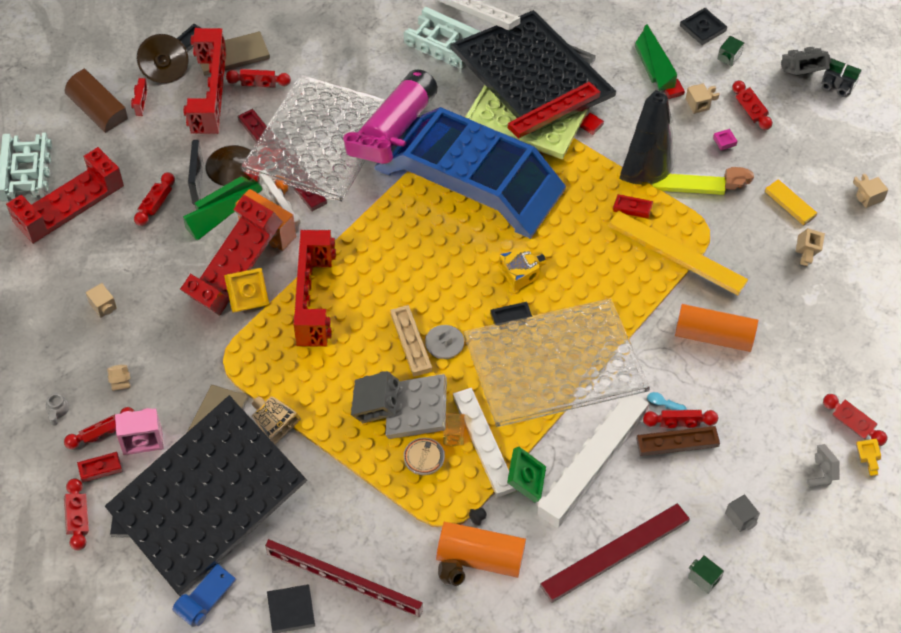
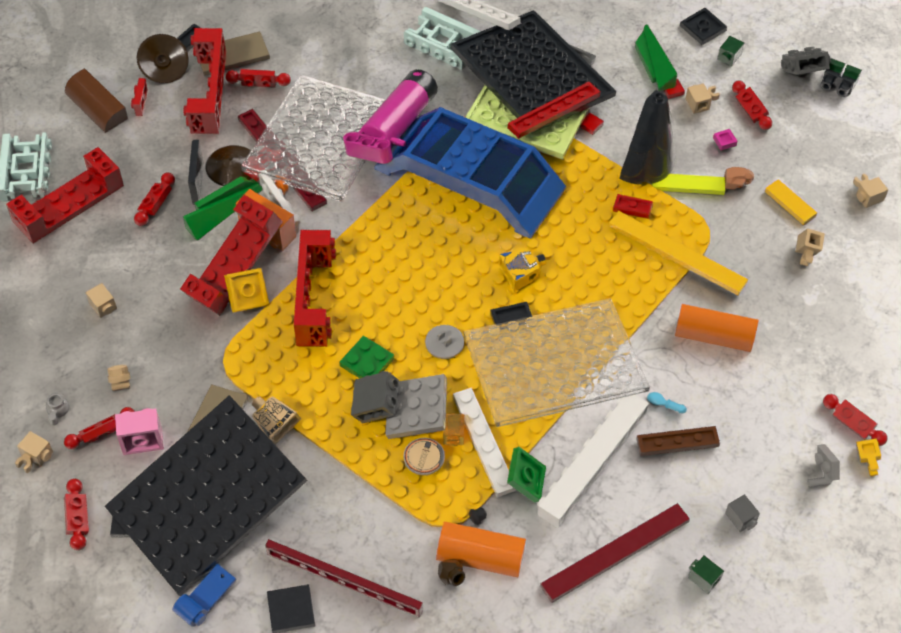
red plate [77,451,123,483] -> none
tan plate [390,305,432,377] -> none
red plate [643,410,719,429] -> none
none -> tan brick [15,431,53,473]
none -> green plate [339,335,394,379]

